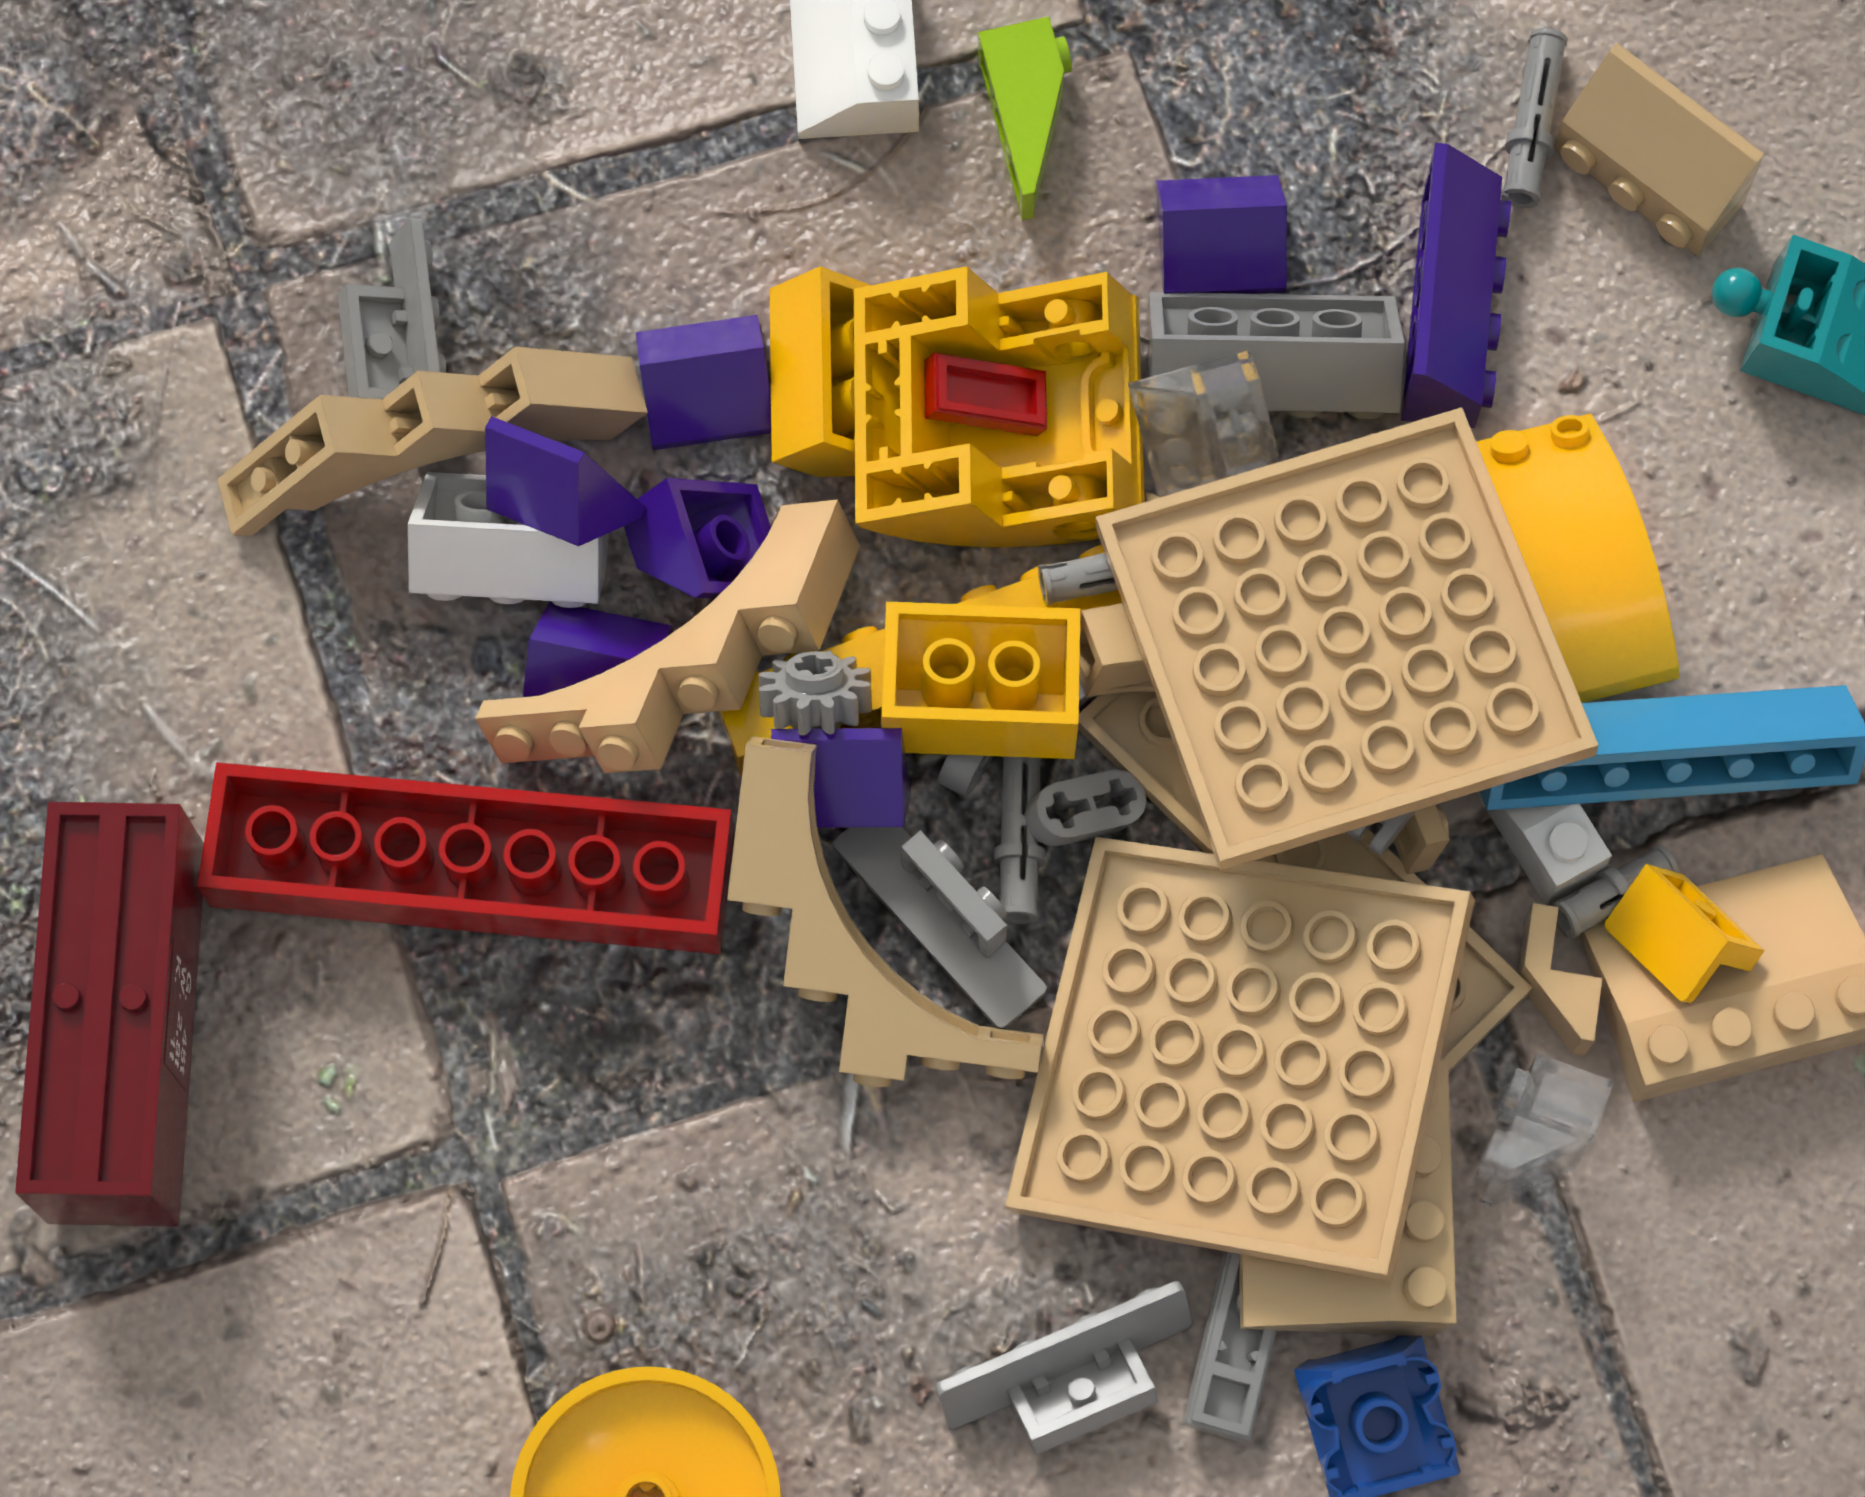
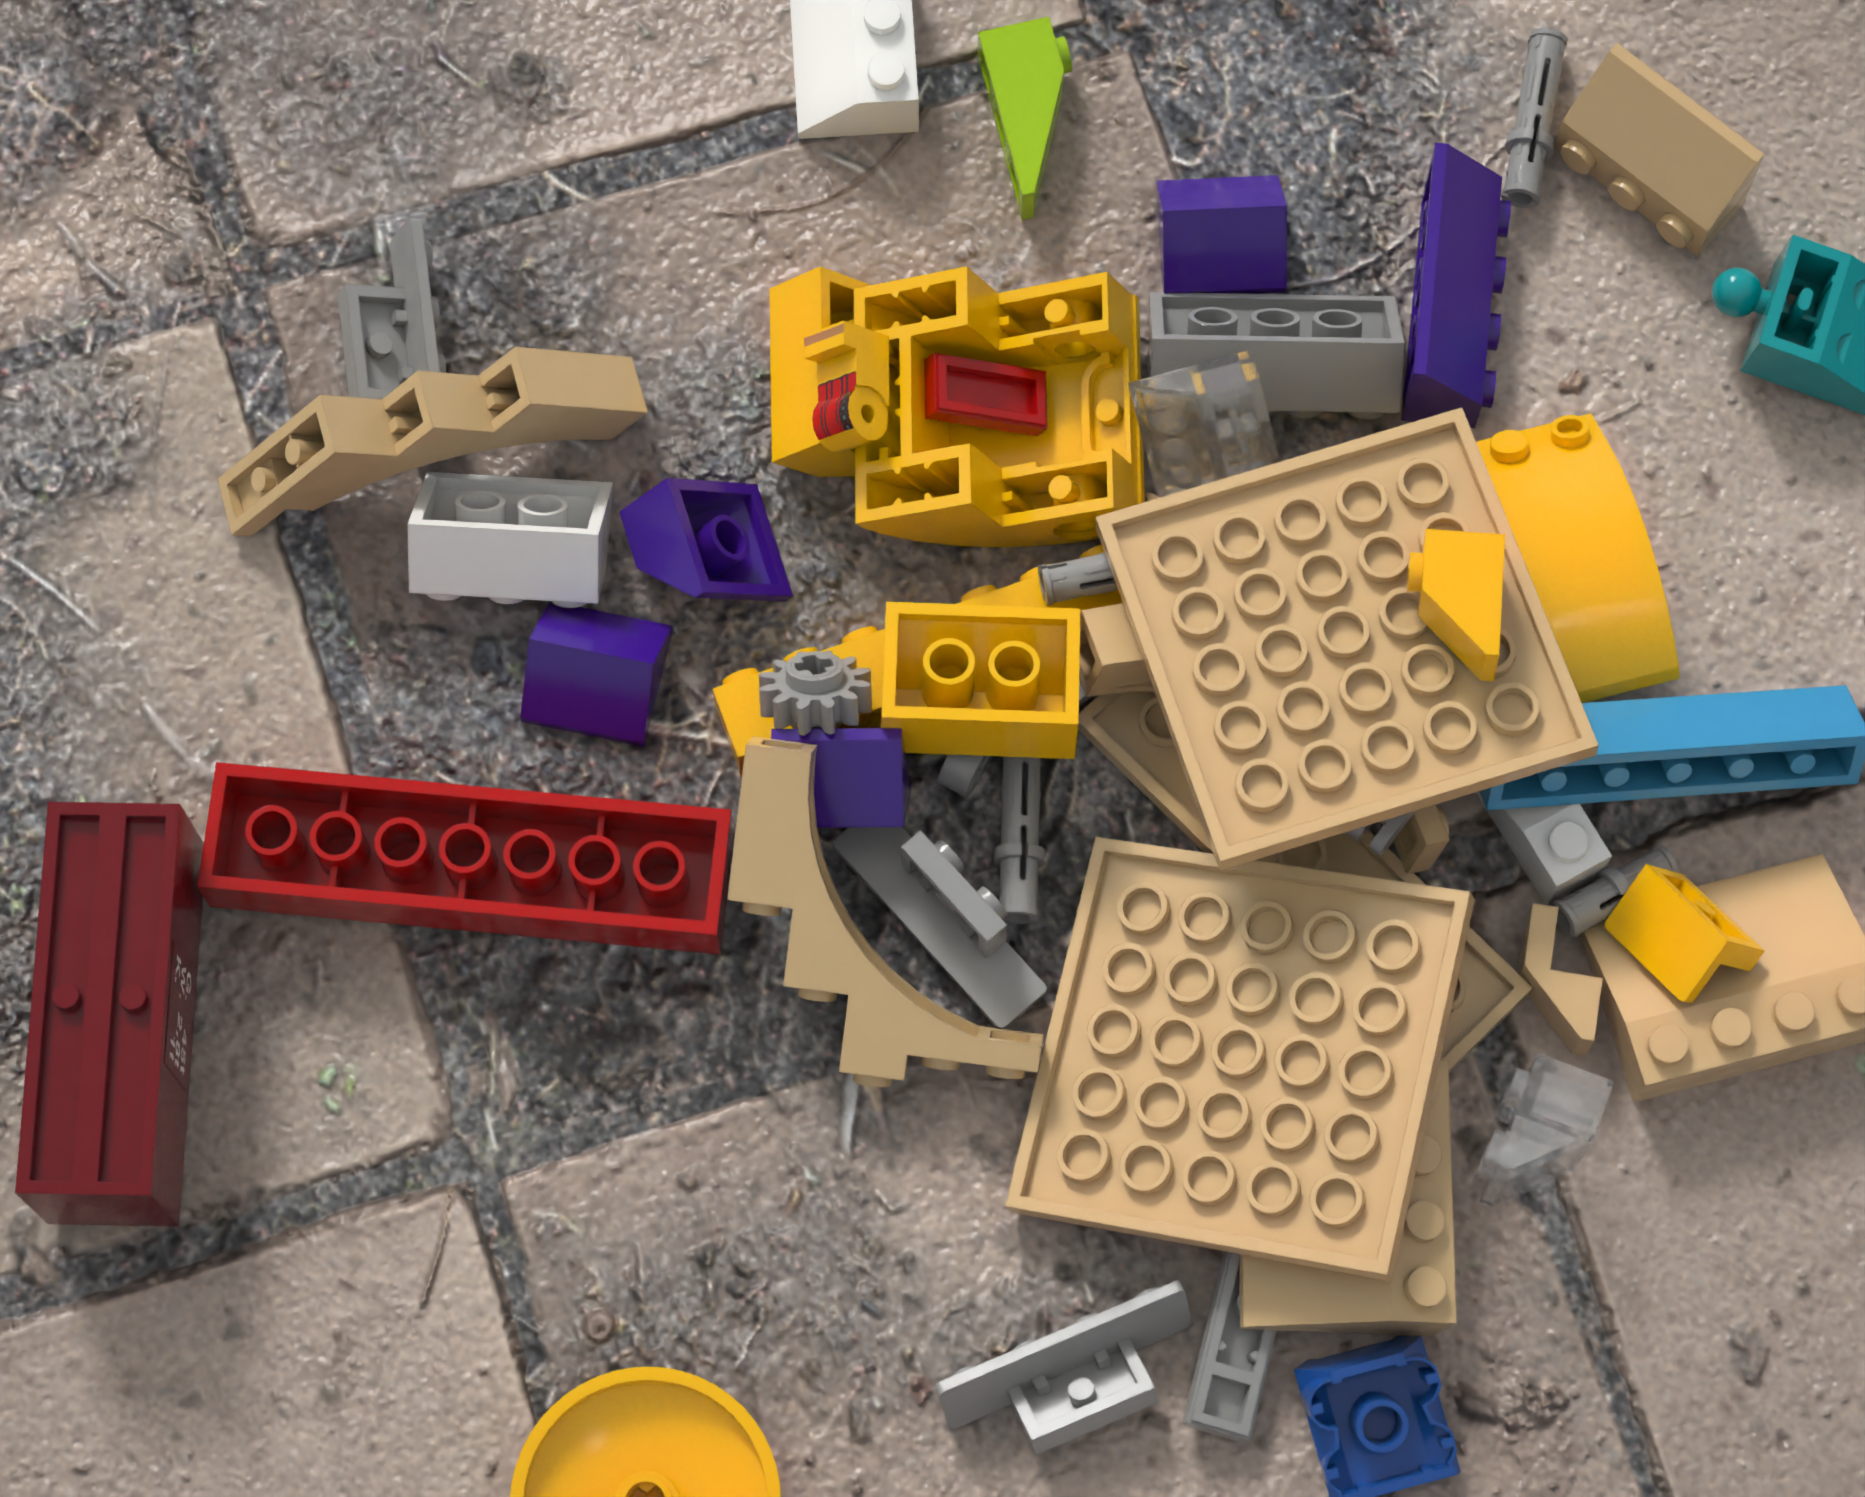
tan arch [475,499,860,773] -> none
dark purple slope [485,416,646,546] -> none
dark purple slope [636,315,771,450] -> none
light grey beam [1025,770,1146,846] -> none
none -> yellow leg [804,320,890,453]
none -> yellow slope [1407,529,1505,682]

